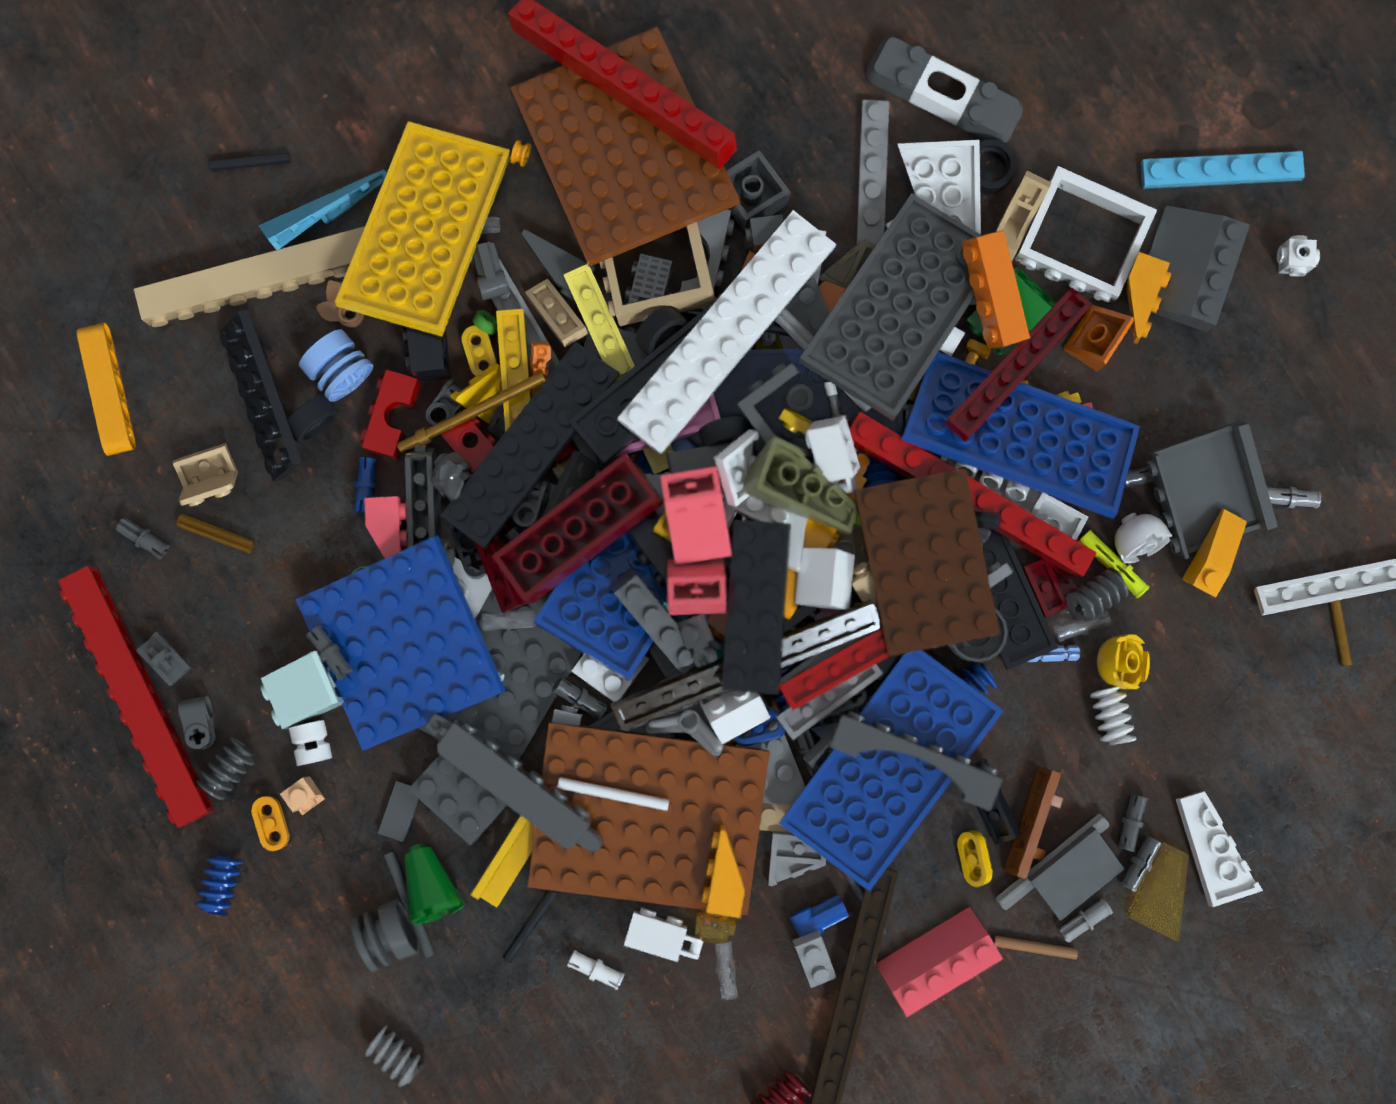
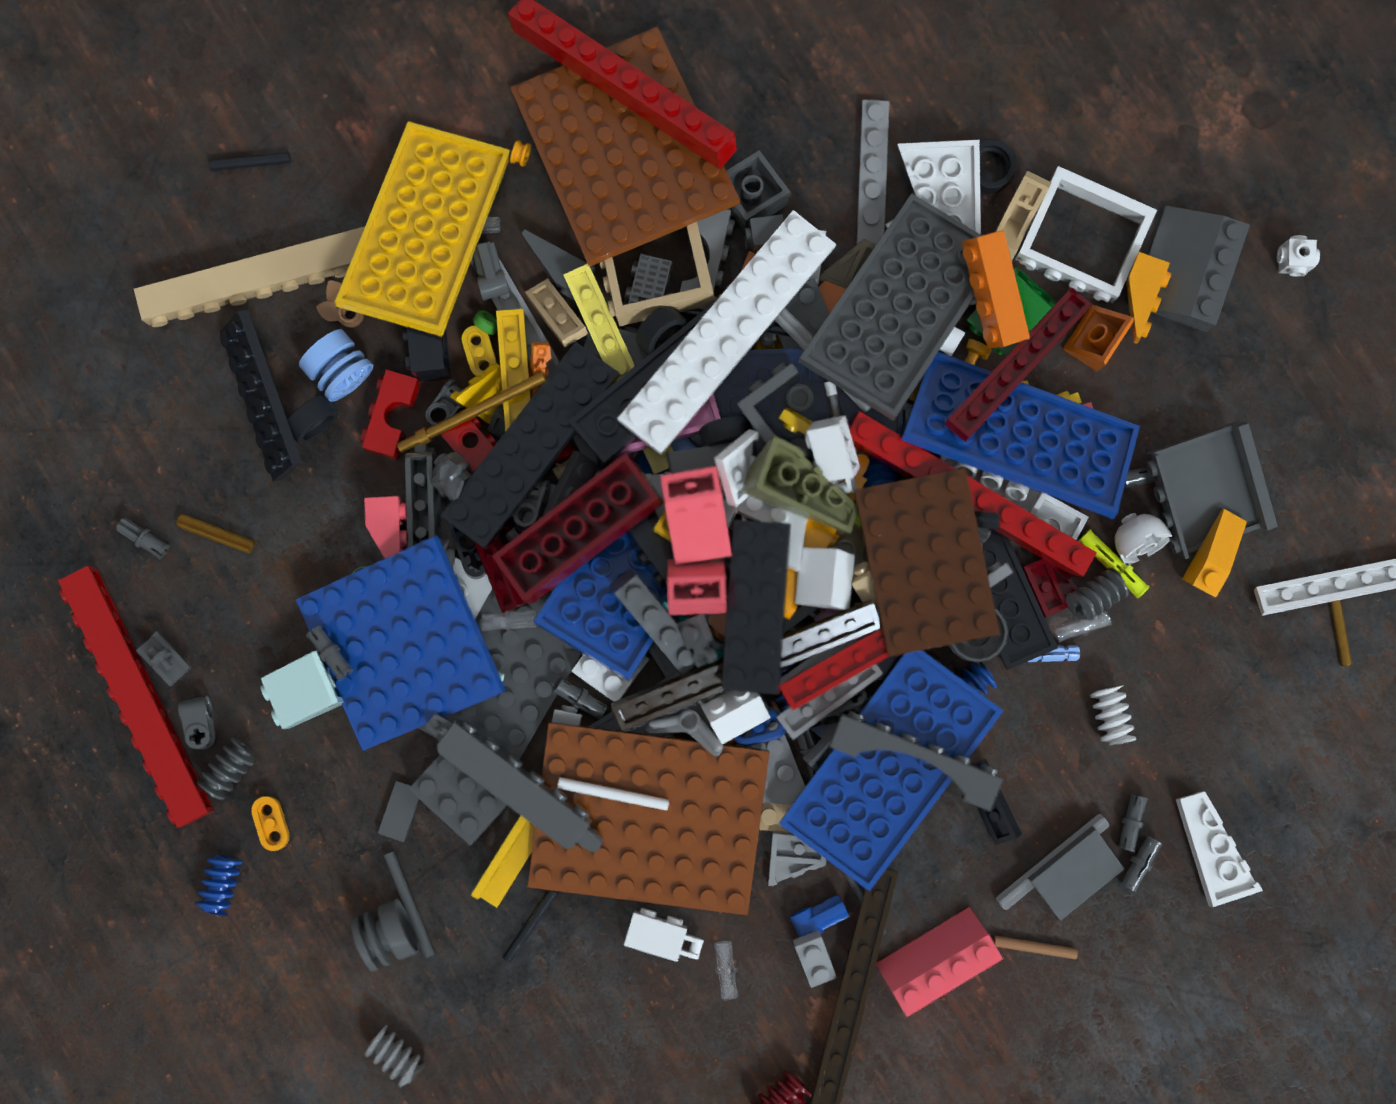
light orange beam [77,322,136,456] -> none
tan bracket [173,443,238,506] -> none
medium azure wedge [259,169,387,251] -> none
light nougat brick [280,776,325,815] -> none
white wheel [288,720,333,766] -> none
blue pin [354,457,377,513] -> none
green cone [405,843,464,925] -> none
white pin [567,950,624,990] -> none
clear yellow head [695,907,736,945] -> none
light orange slope [702,824,745,918] -> none
dark grey piece [866,37,1023,143] -> none
yellow plate [957,830,992,887] -> none
dark orange hinge [1003,766,1063,879] -> none
light grey axle [1059,898,1113,942] -> none
yellow cylinder [1097,634,1150,689] -> none
clear yellow wing [1126,842,1189,942] -> none
medium azure plate [1140,151,1305,189] -> none
light grey pin [1267,487,1321,508] -> none

